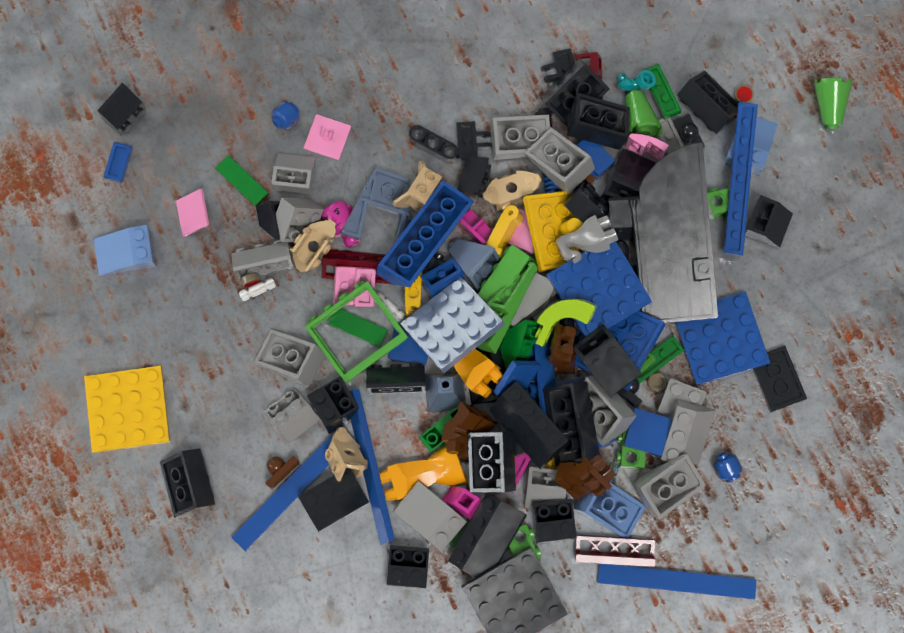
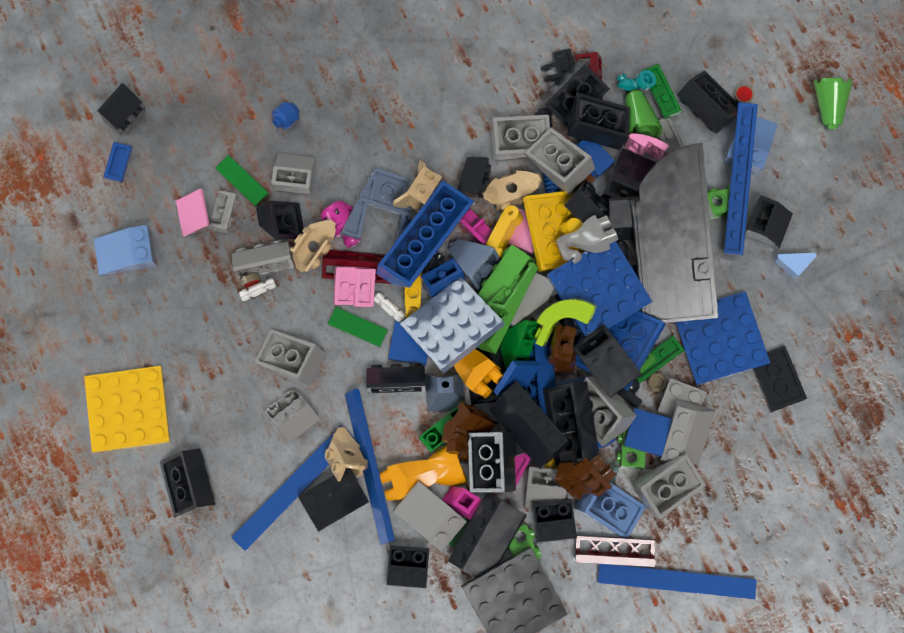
reddish brown tile [265,456,300,490] -> none
light grey slope [276,197,324,243] -> none
bright pink piece [304,114,352,161] -> none
bright green window [305,281,410,383] -> none
black slope [307,376,359,434] -> none
black beam [409,125,459,164] -> none
black hinge [456,121,492,161] -> none
black tile [672,114,705,149] -> none
blue head [713,452,742,482] -> none
none -> light grey hinge [208,190,238,234]
none -> light blue slope [774,253,816,280]

